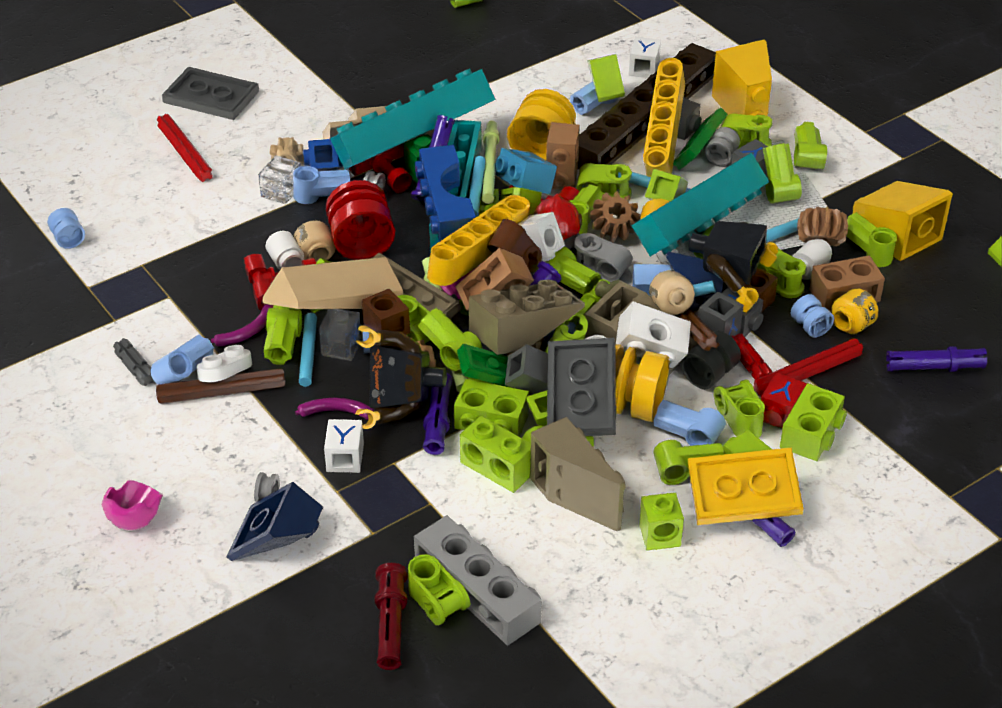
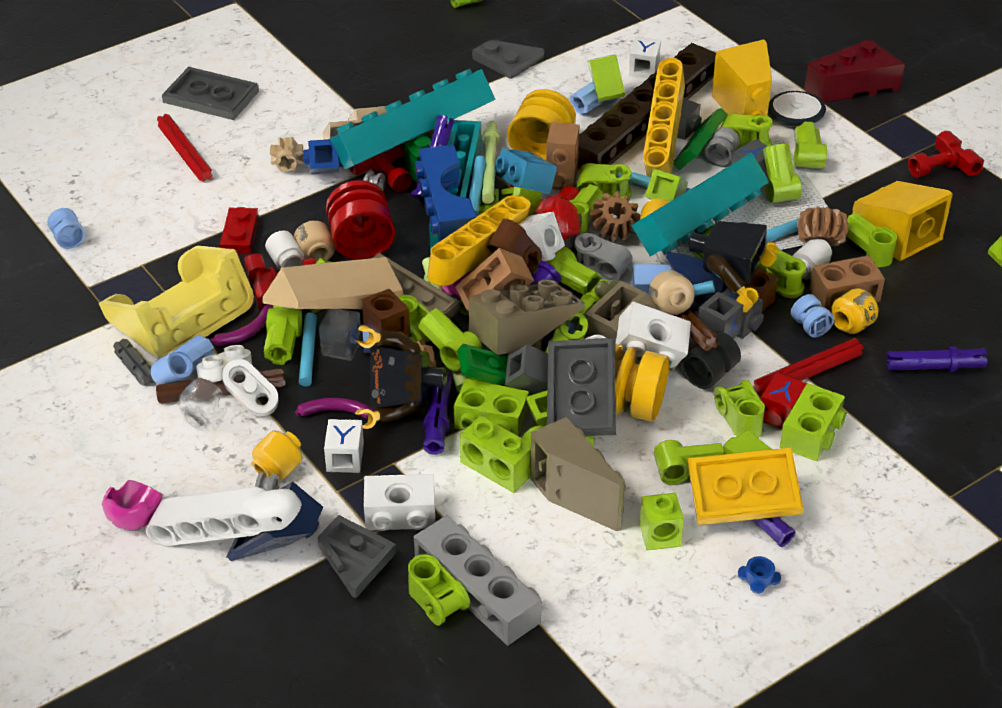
clear brick [258,155,301,204] -> none
light blue piece [293,166,350,204] -> none
dark red pin [375,562,408,670] -> none
light blue piece [654,400,726,446] -> none
red axle [731,333,772,379] -> none
none -> light yellow windscreen [99,246,254,358]
none -> white piece [146,487,302,546]
none -> clear hair [178,378,227,431]
none -> red plate [220,207,259,254]
none -> white plate [222,359,279,417]
none -> yellow head [251,431,302,481]
none -> dark grey wing [317,515,397,598]
none -> white brick [364,474,435,531]
none -> dark grey wing [472,40,544,79]
none -> blue plate [738,556,781,593]
none -> white wheel [768,91,826,126]
none -> dark red wedge [804,39,905,103]
none -> red bar [908,131,984,178]

